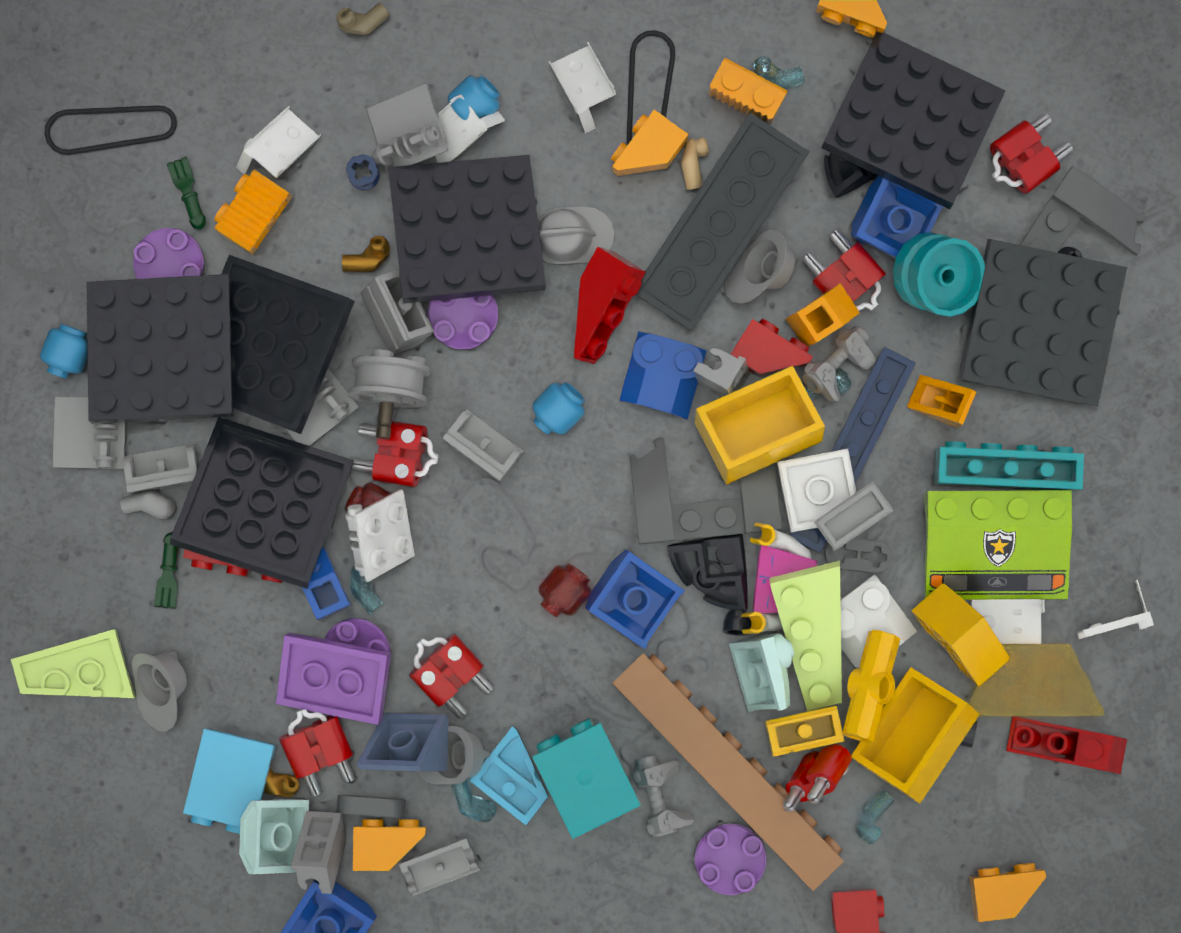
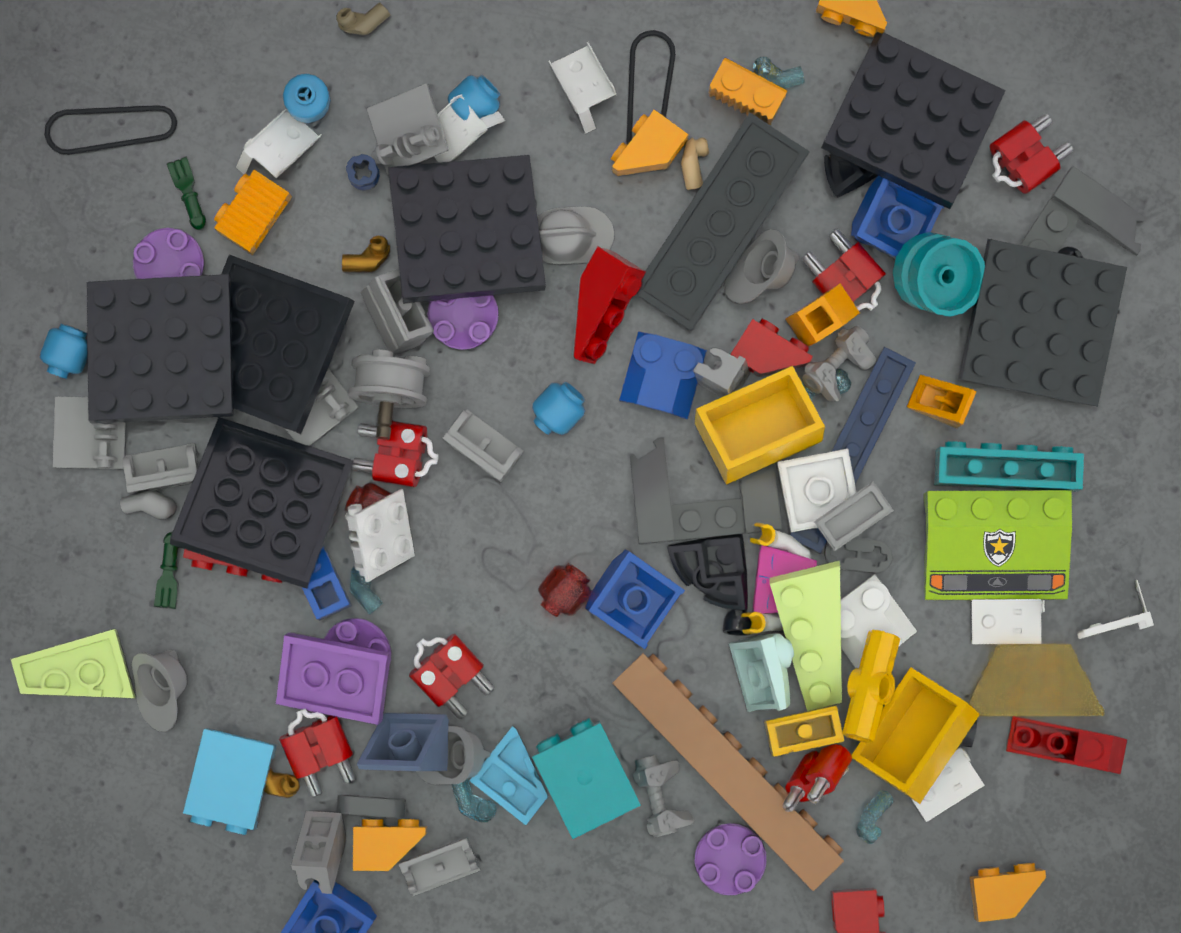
light aqua slope [239,799,309,874] -> none
yellow panel [911,584,1010,687] -> none
none -> dark azure head [283,73,331,123]
none -> white piece [912,747,985,822]

